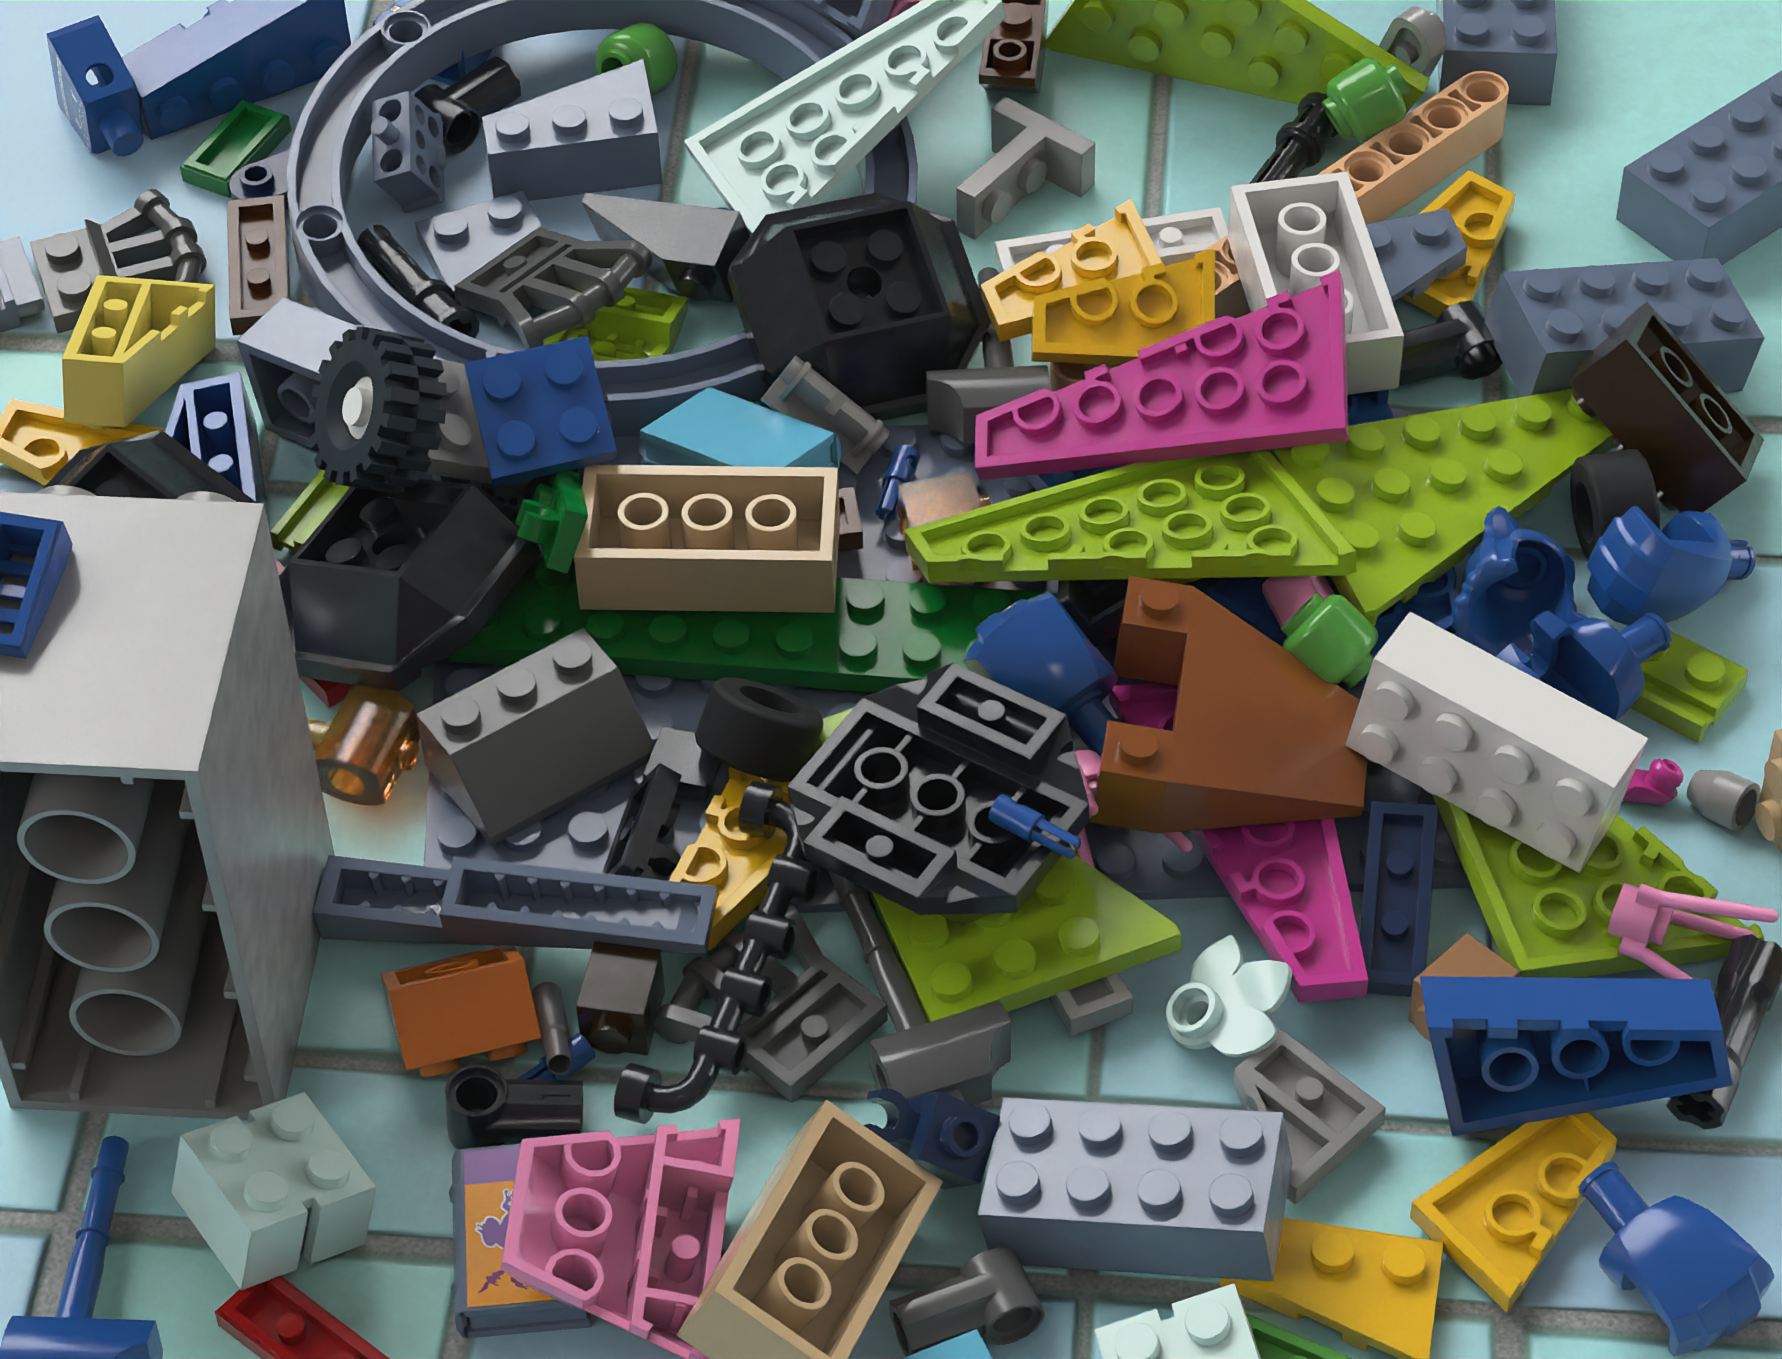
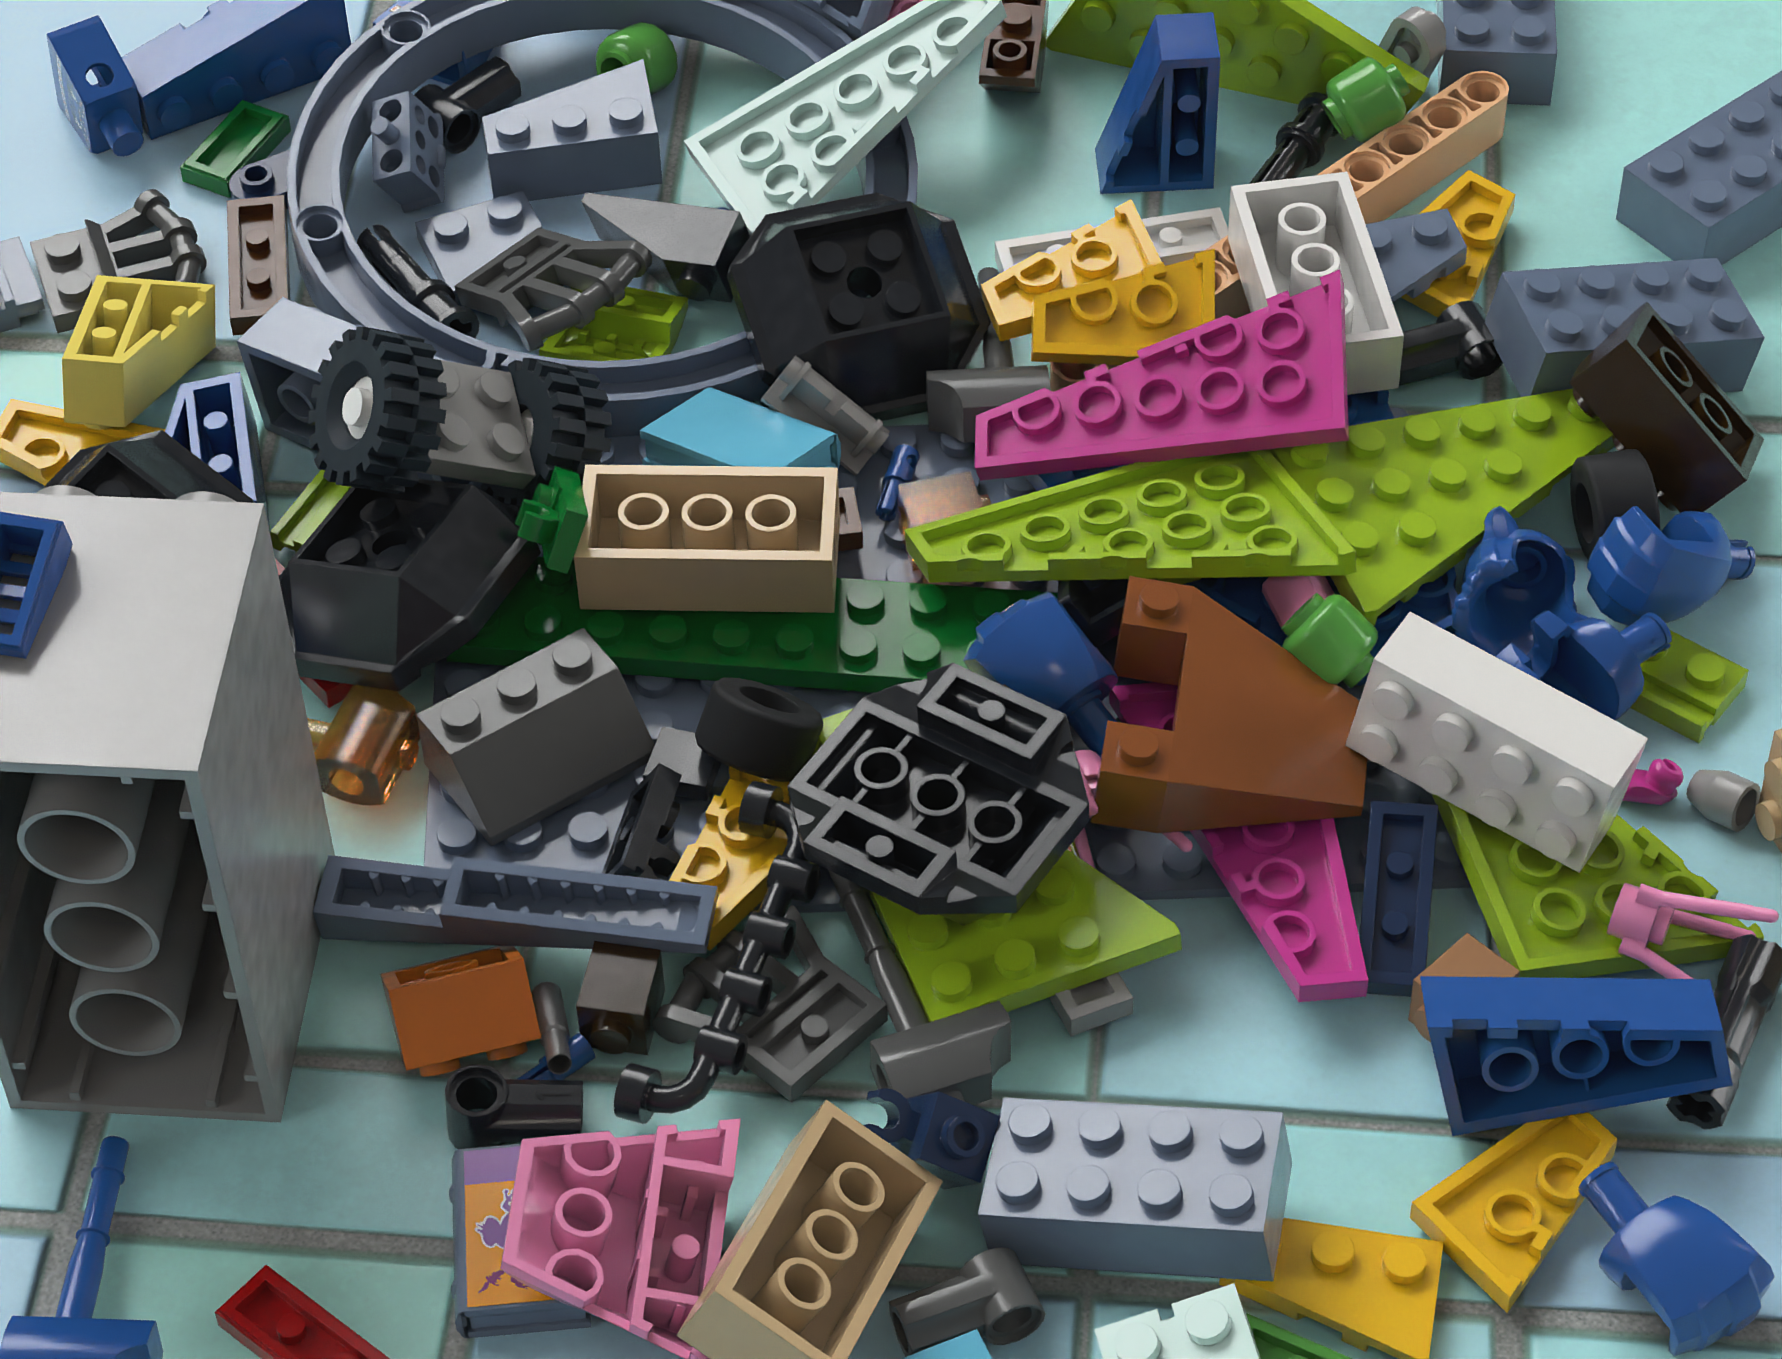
light aqua piece [171,1092,376,1290] -> none
blue plate [464,336,617,488] -> none
light grey bracket [956,97,1095,240] -> none
blue pin [988,794,1081,859] -> none
light aqua plate [1166,935,1292,1057] -> none
light grey wing [1233,1029,1386,1204] -> none
none -> blue wedge [1095,12,1220,194]

